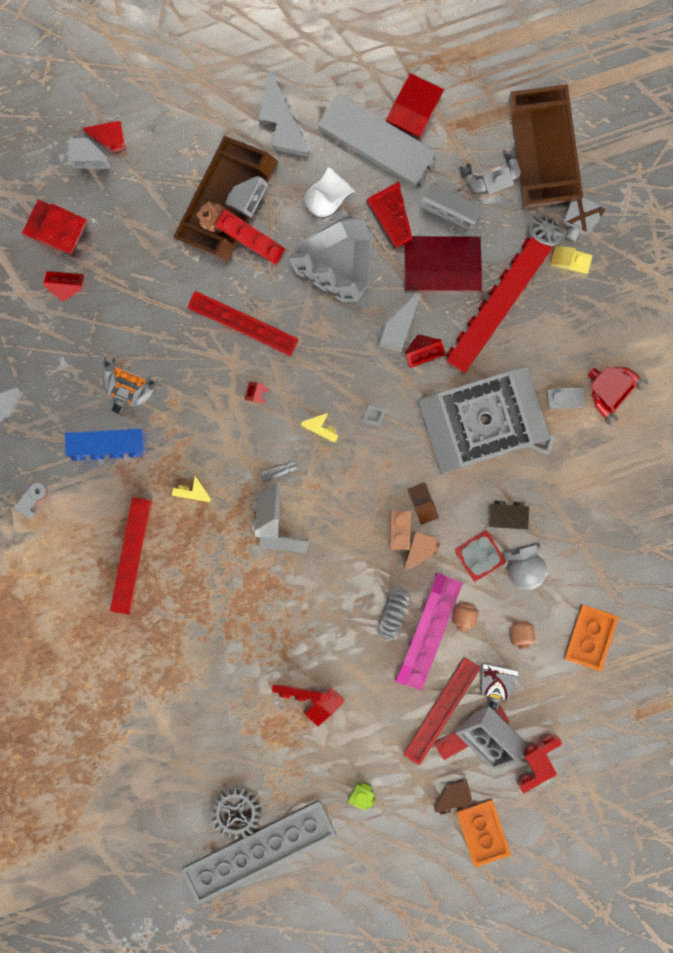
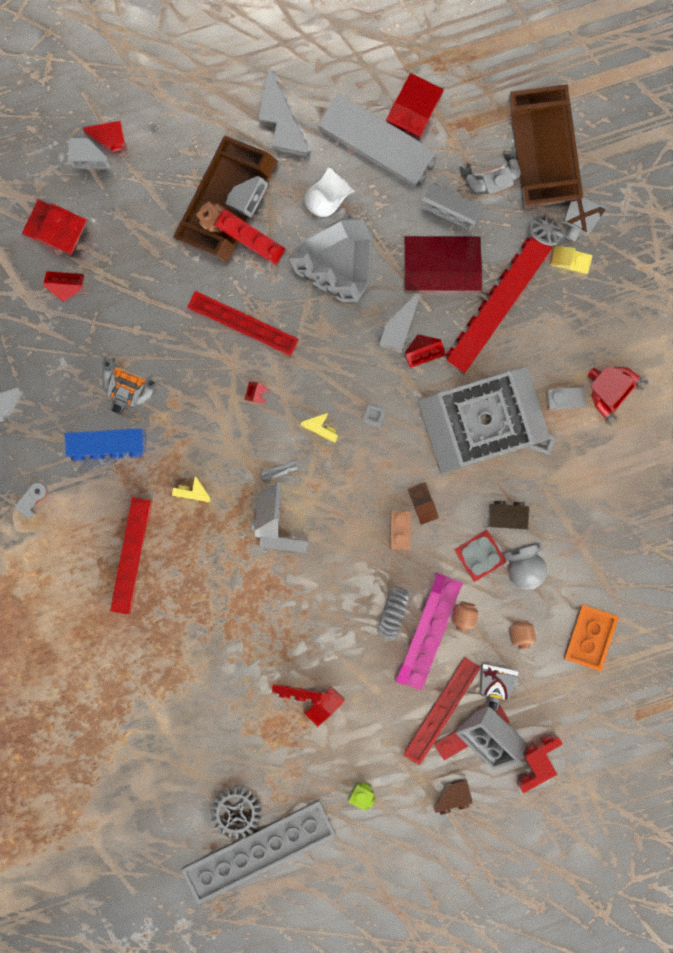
red wing [366,181,412,249] -> none
nougat slope [404,532,440,569] -> none
orange plate [456,799,511,867] -> none

